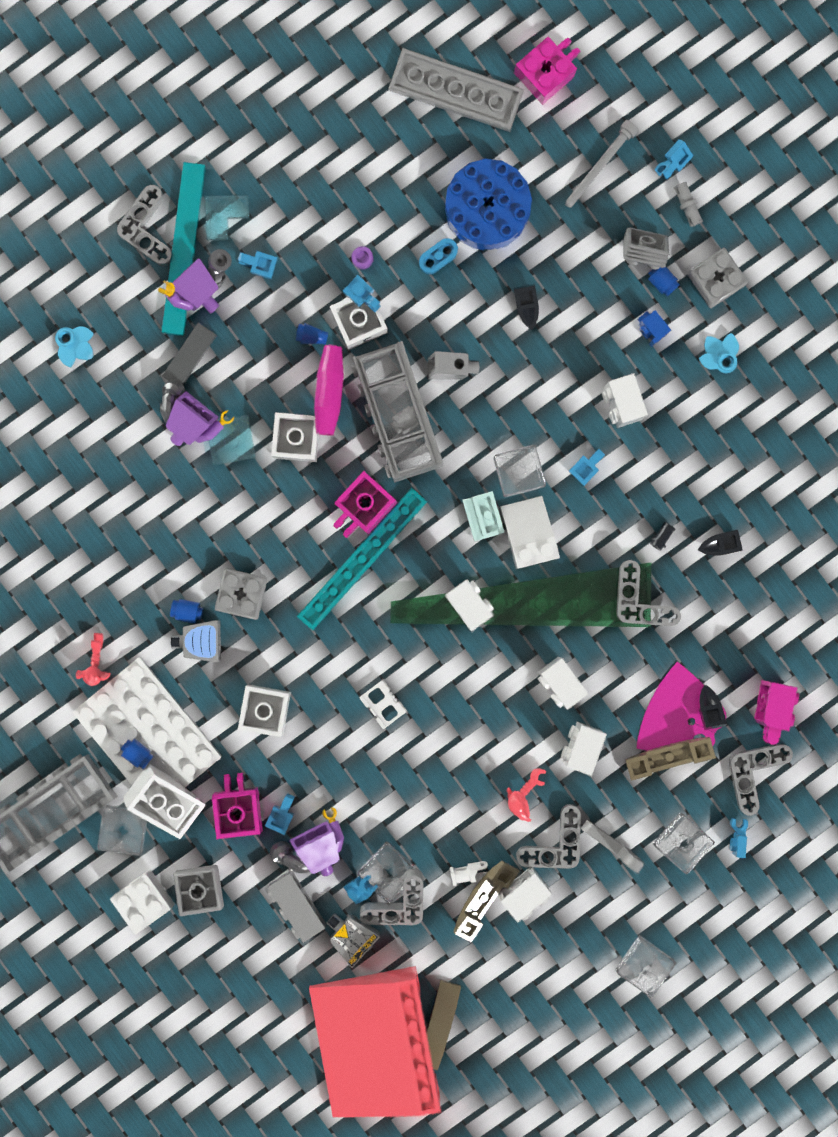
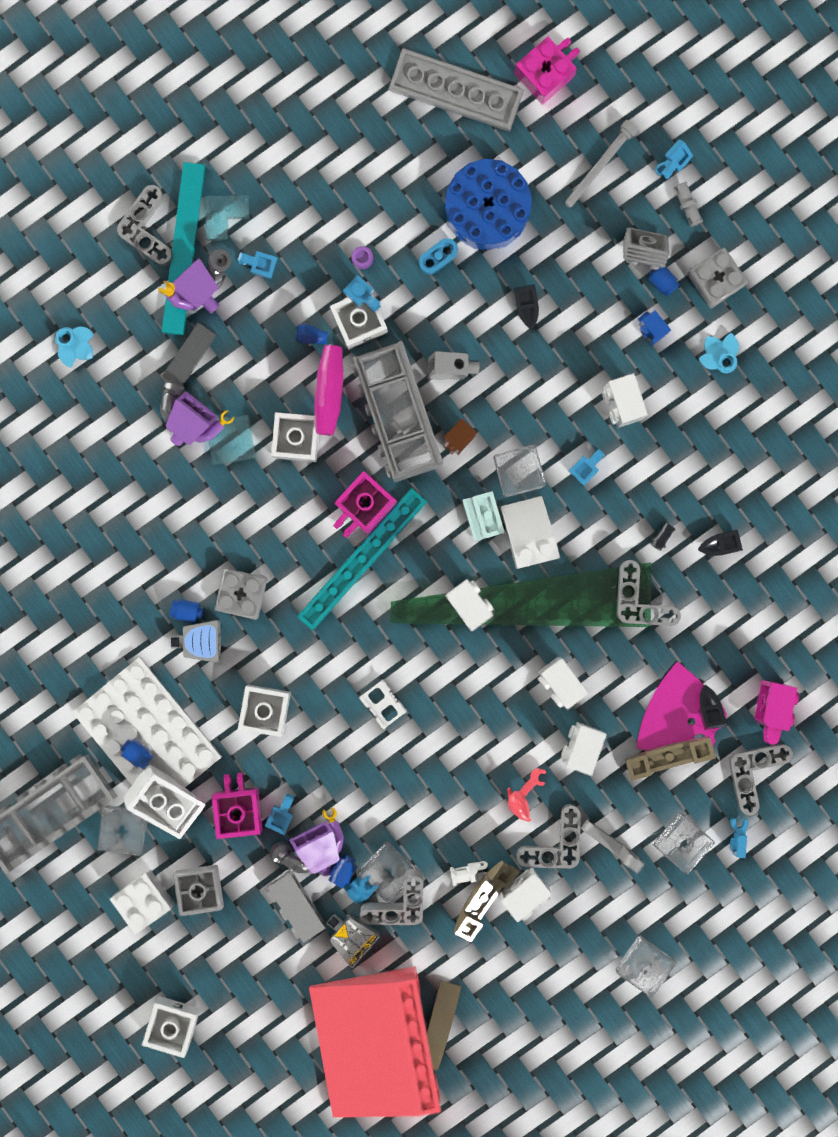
coral piece [76,633,110,686] -> none
none -> white brick [142,996,201,1058]
none -> blue brick [328,854,358,888]
none -> reddish brown brick [443,419,477,455]

